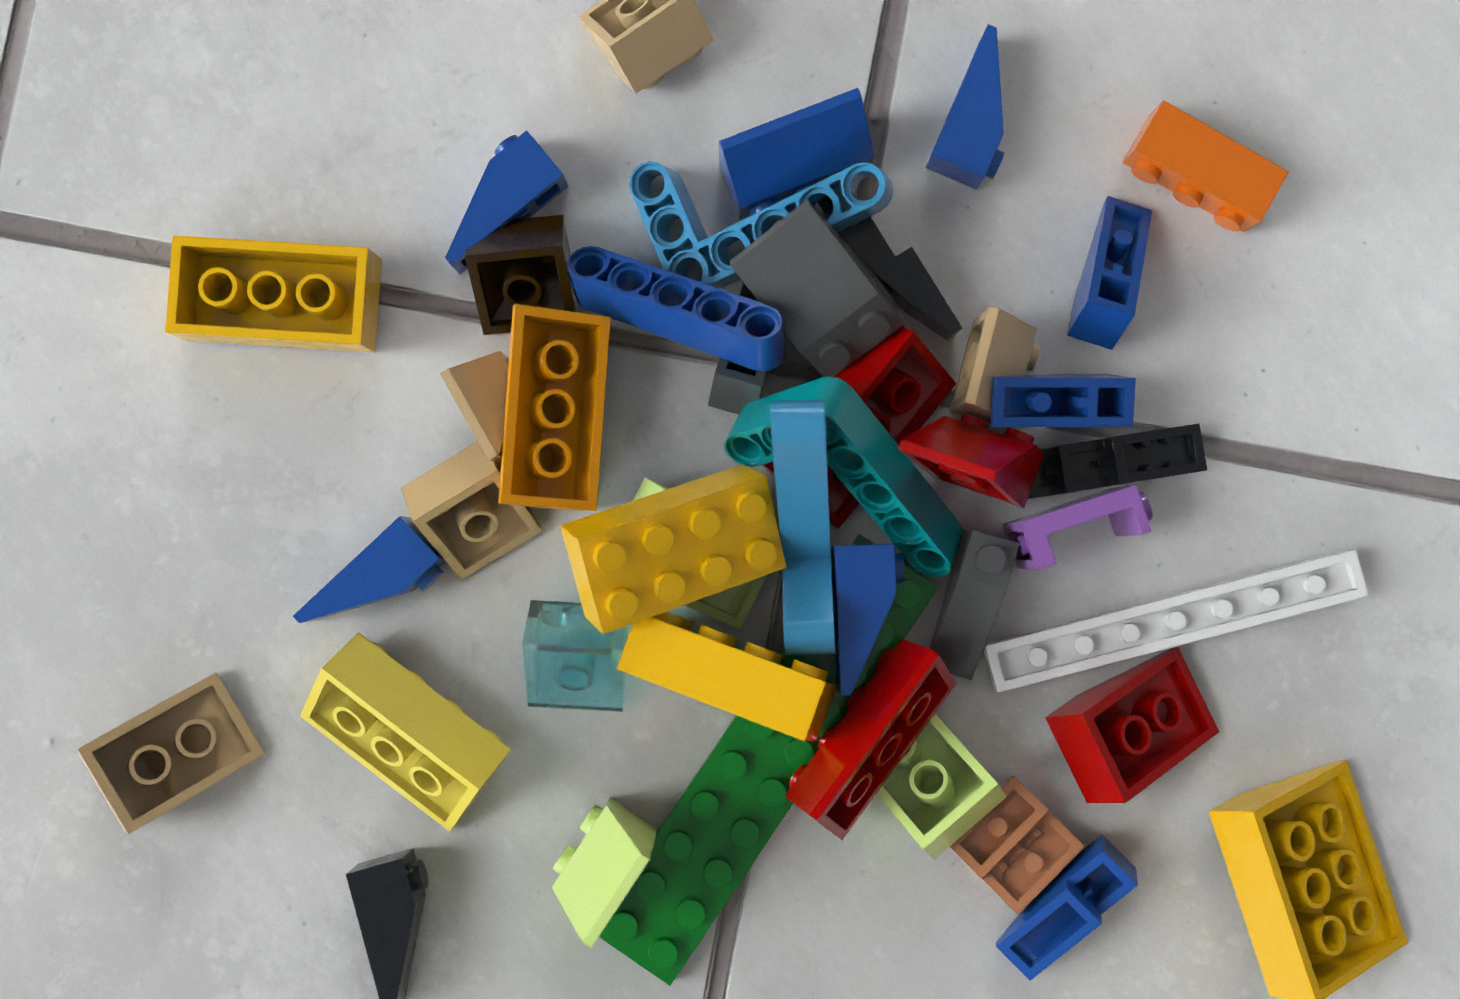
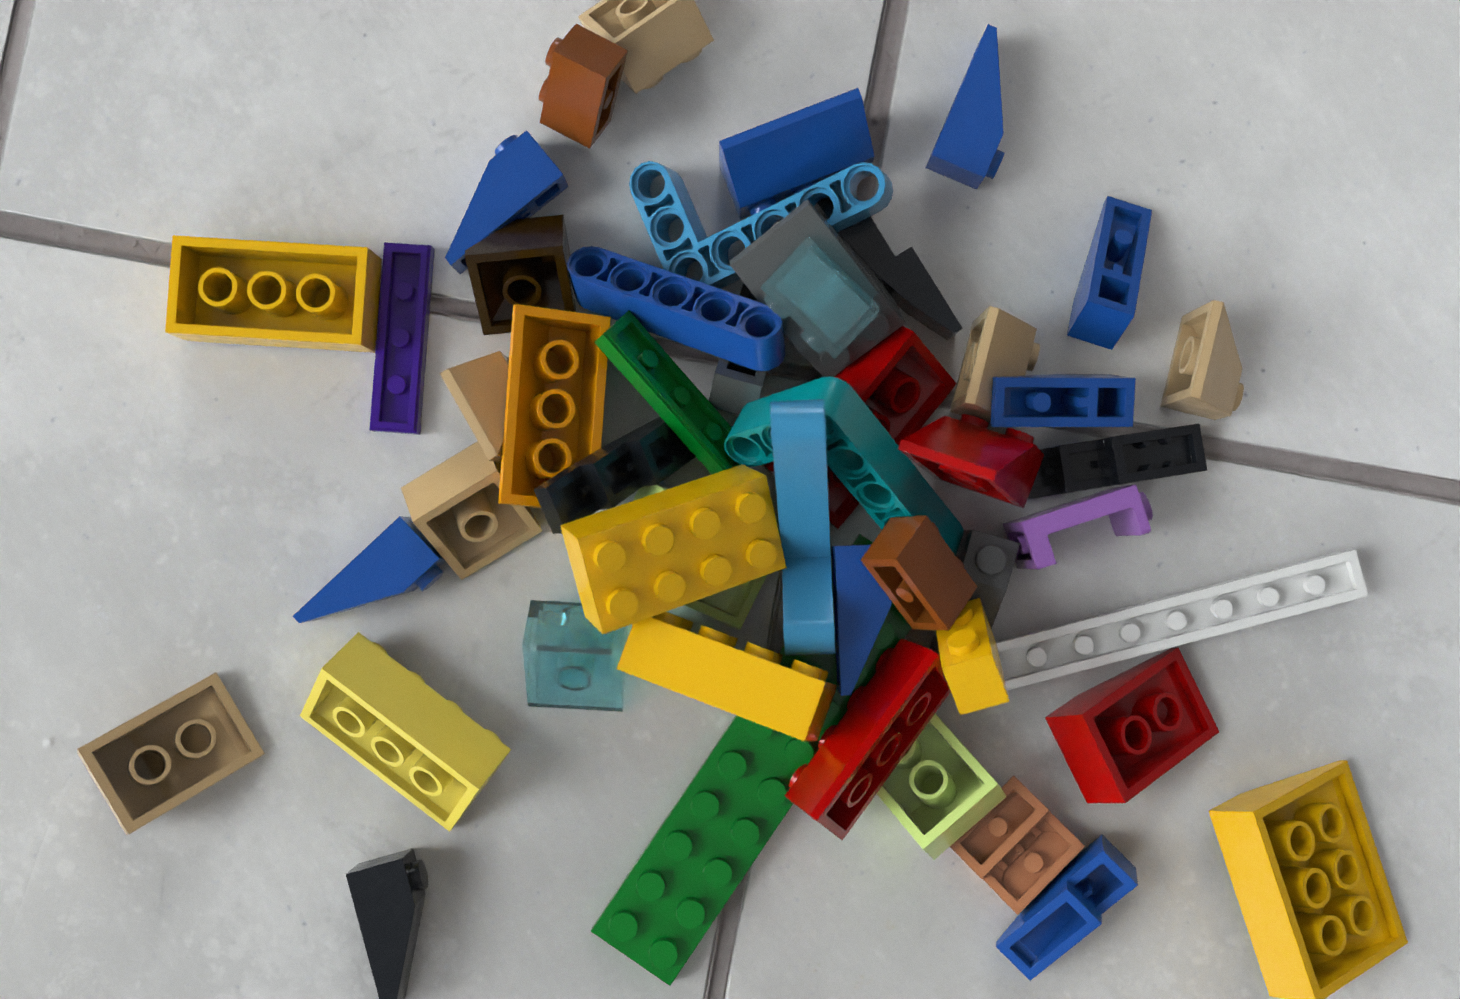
yellowish green slope [552,797,657,948] -> none
orange brick [1122,100,1289,232] -> none
none -> dark purple tile [369,242,435,435]
none -> black slope [533,417,696,534]
none -> dark orange brick [539,24,628,149]
none -> green tile [594,311,741,474]
none -> clear light blue brick [760,236,880,359]
none -> dark orange brick [861,516,977,631]
none -> yellow brick [936,598,1010,715]
none -> tan slope [1160,300,1244,420]

